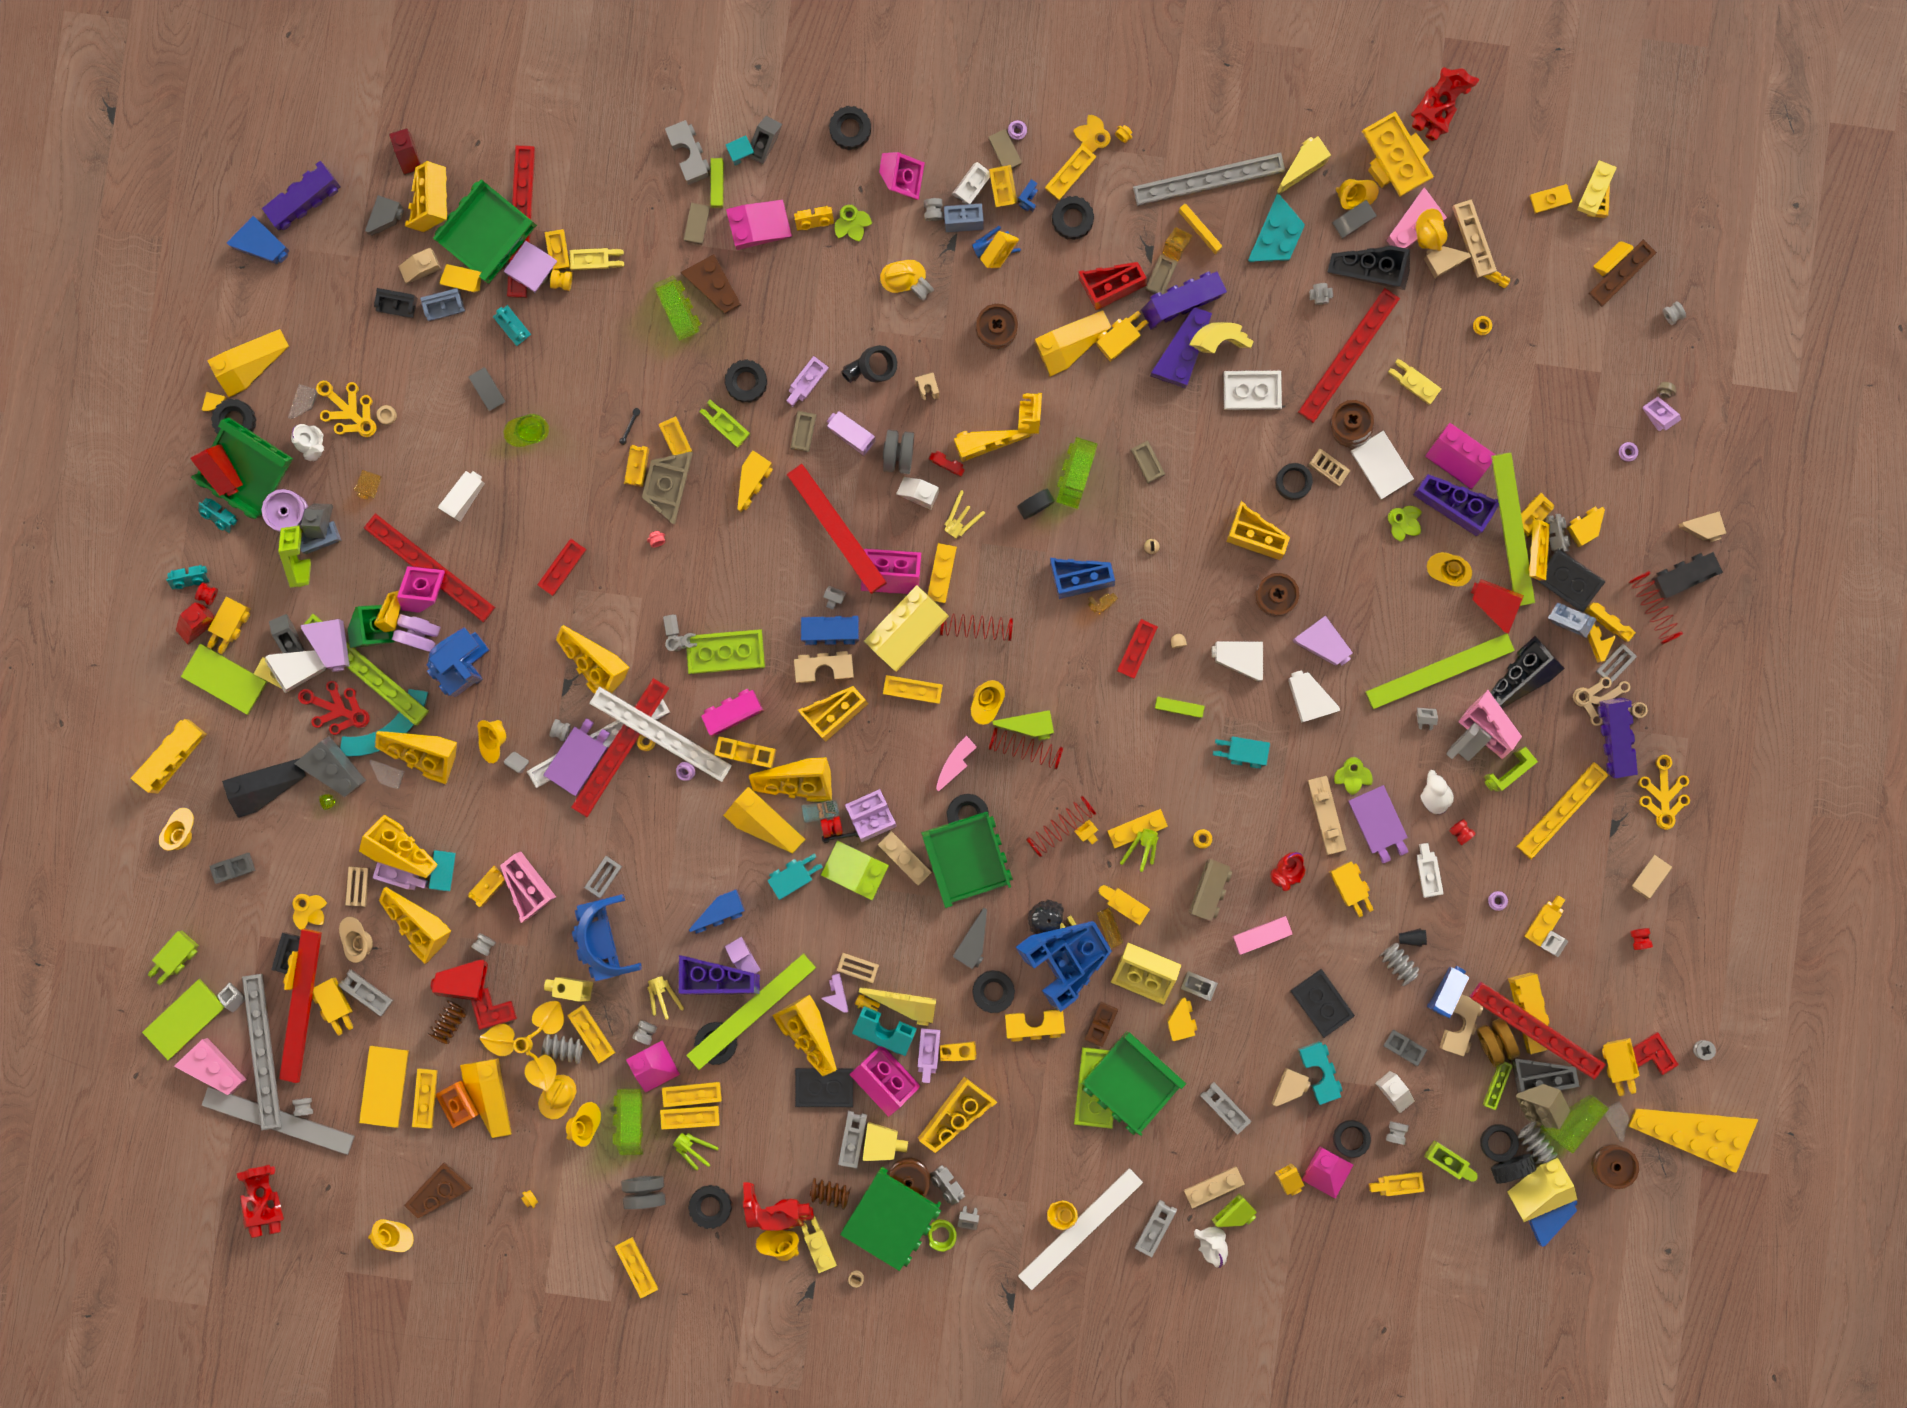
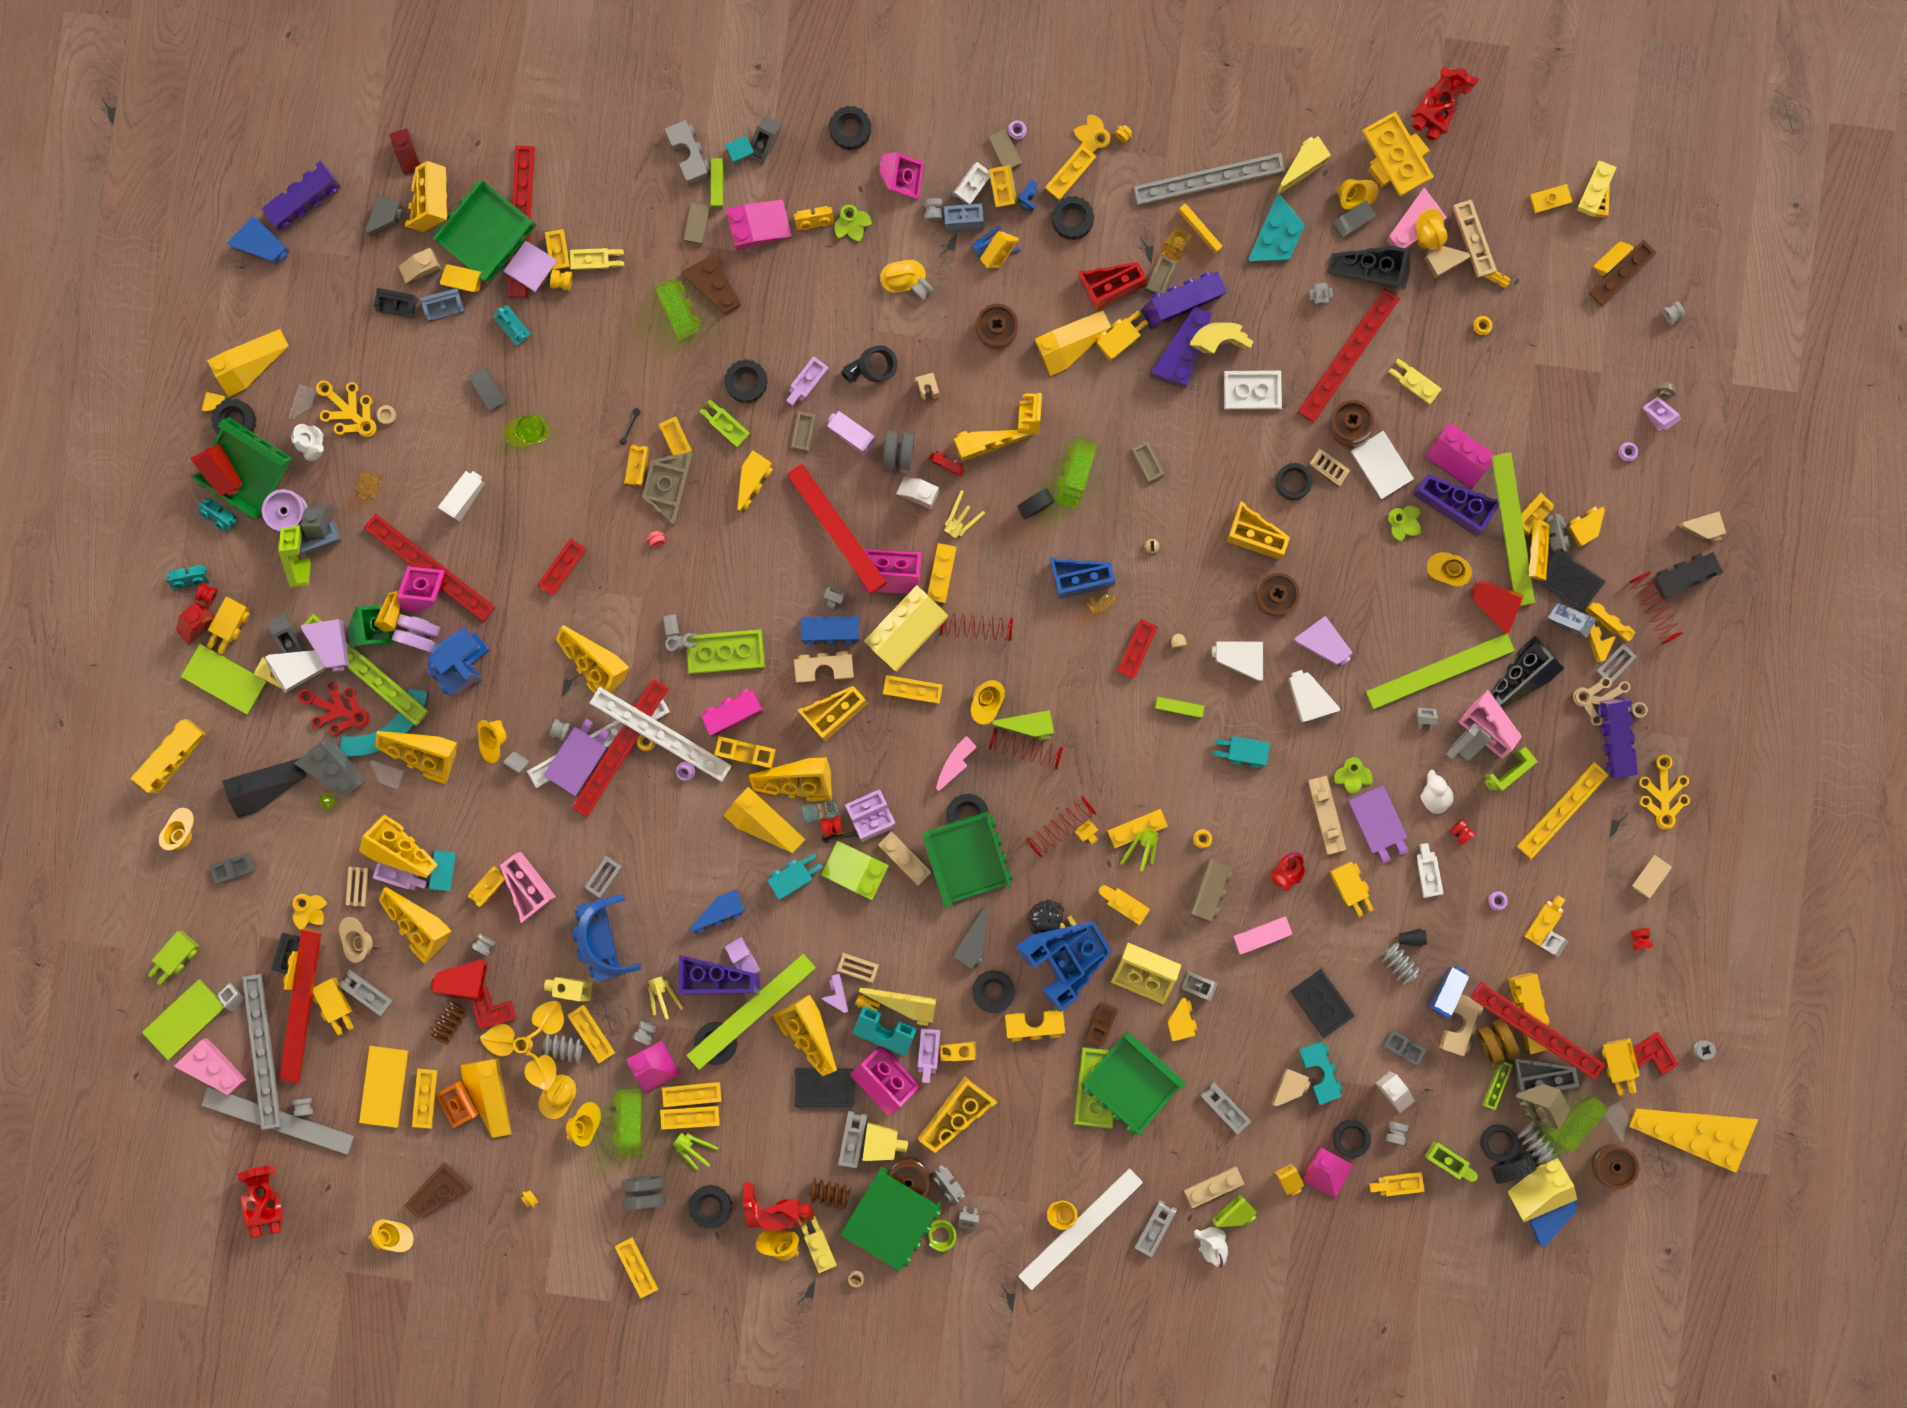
clear yellow tile [1097,907,1123,949] -> none

